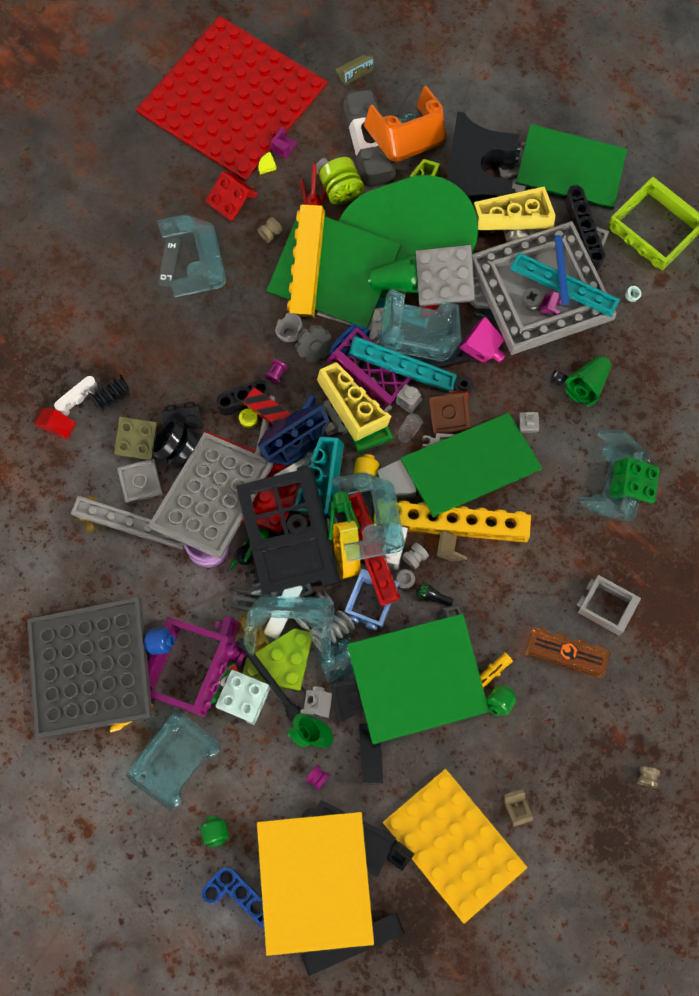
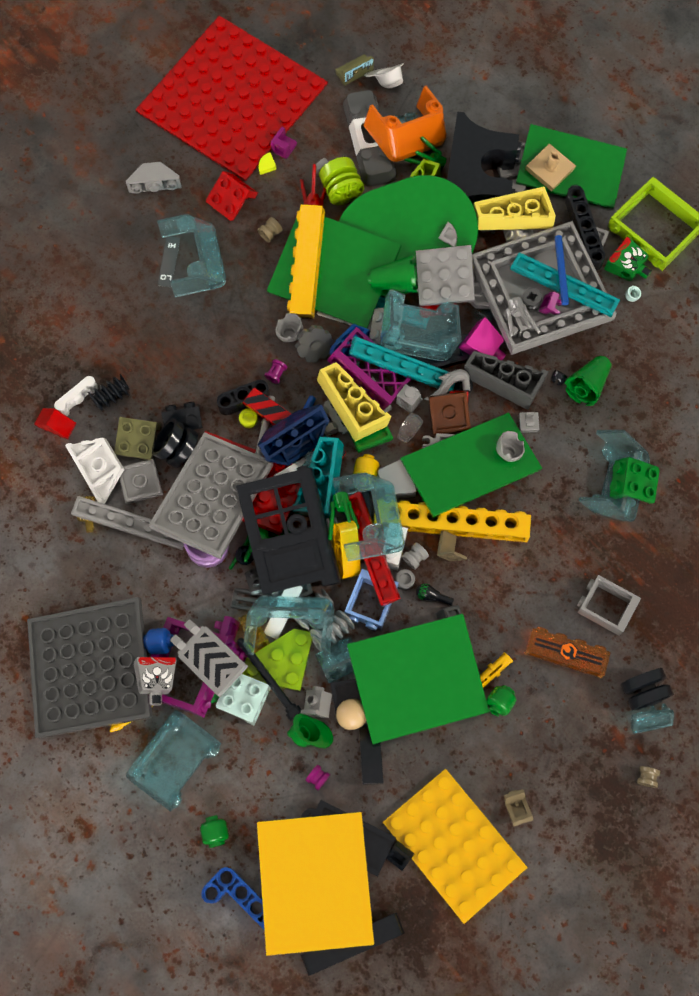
none -> white wing [65,438,124,504]
none -> light grey slope [126,162,182,194]
none -> torso [134,657,176,706]
none -> light grey tile [170,619,248,697]
none -> tan hair [336,698,366,730]
none -> white piece [365,63,404,88]
none -> green plant [404,136,446,170]
none -> light grey piece [424,369,470,400]
none -> light grey tile [438,222,457,247]
none -> dark grey wedge [464,351,549,410]
none -> light grey hair [496,431,525,462]
none -> light grey plant [505,297,541,337]
none -> tan tile [525,144,576,192]
none -> green torso [605,236,652,281]
none -> black wheel [620,668,674,711]
none -> clear light blue plate [631,704,674,734]

